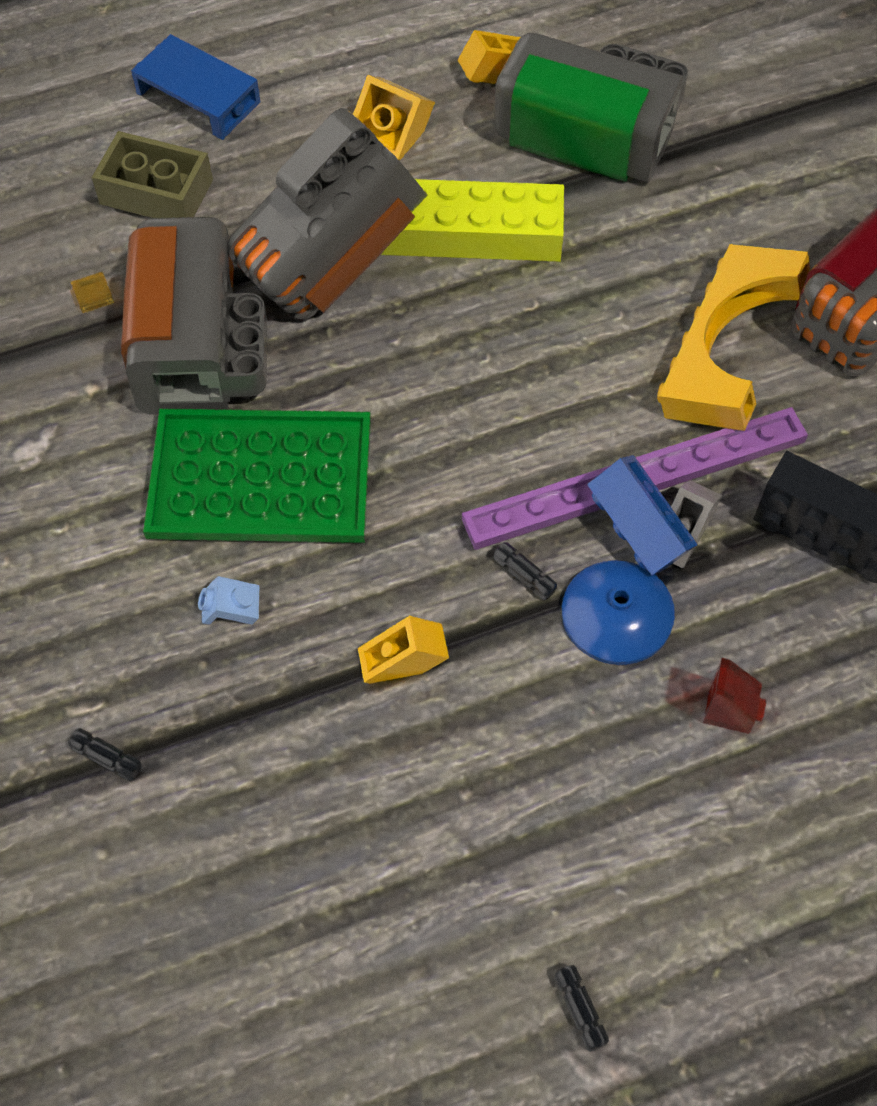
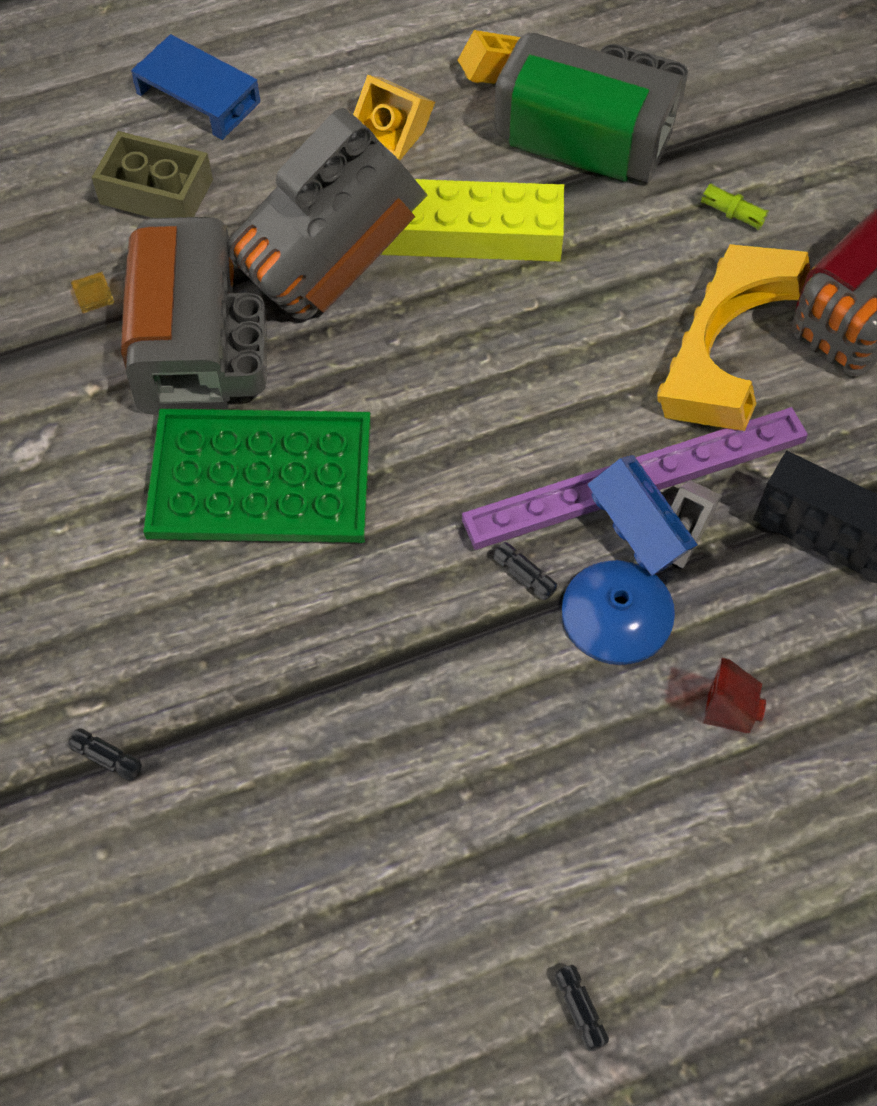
light blue bracket [198,576,260,625] -> none
yellow slope [358,616,449,684] -> none
none -> lime pin [701,183,769,230]

